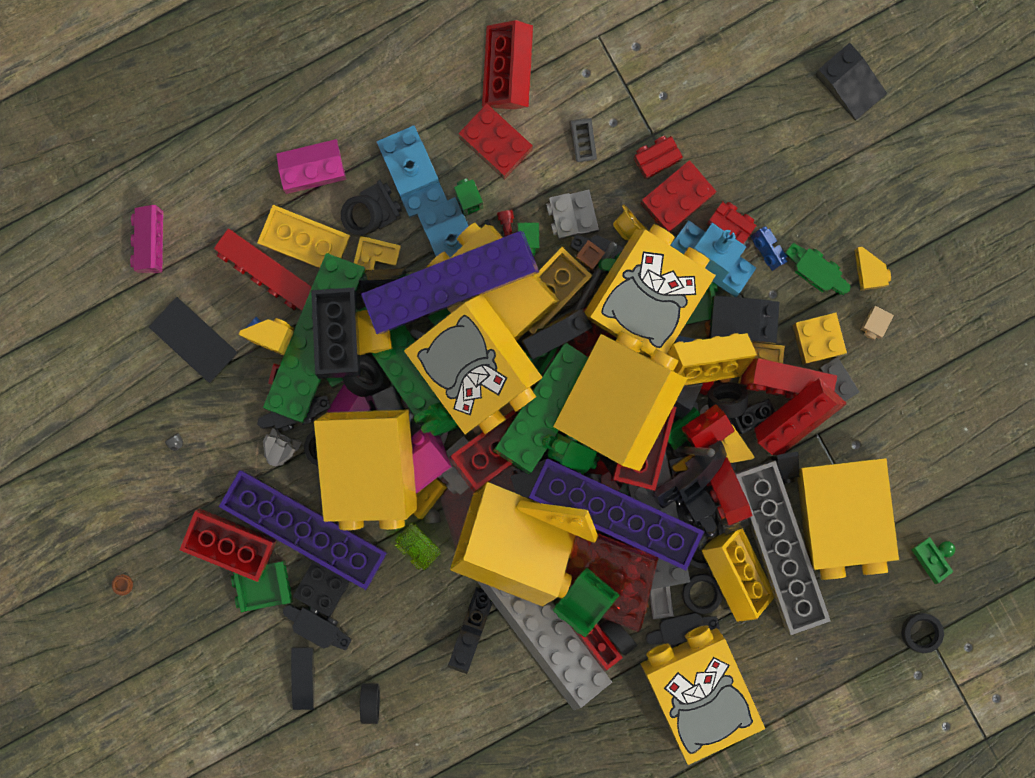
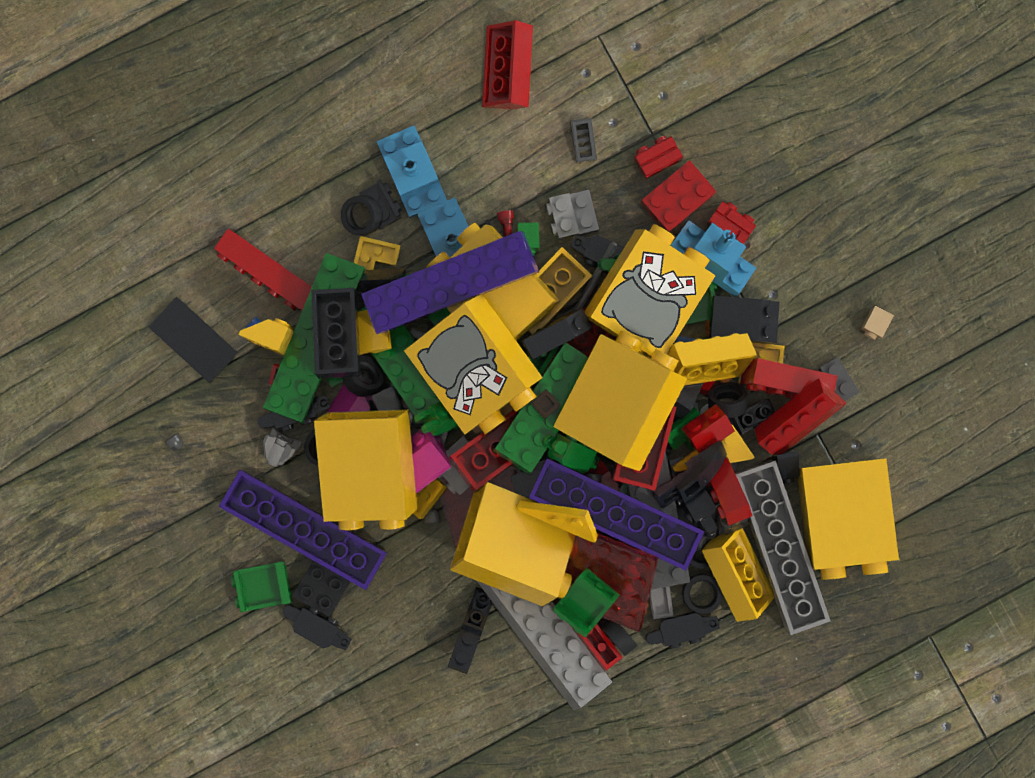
dark orange plate [112,574,133,595] -> none
dark pink slope [130,205,163,273] -> none
red slope [180,509,277,582] -> none
yellow plate [257,205,351,268] -> none
dark pink slope [276,139,347,194] -> none
black slope [291,647,315,710] -> none
black tyre [360,683,380,724] -> none
clear neon green slope [395,522,443,570] -> none
green brick [454,178,484,216] -> none
red brick [458,104,533,180] -> none
dark orange tile [576,240,605,270] -> none
yellow piece [613,205,649,241] -> none
brick [640,626,765,765] -> none
dark grey piece [670,442,715,458] -> none
blue hinge [751,226,788,271] -> none
green hinge [785,243,851,295] -> none
yellow brick [792,313,847,365] -> none
black slope [815,43,887,121] -> none
yellow slope [854,247,891,291] -> none
black tyre [901,613,944,654] -> none
green plate [911,537,955,584] -> none
none -> dark brown tile [530,389,560,420]

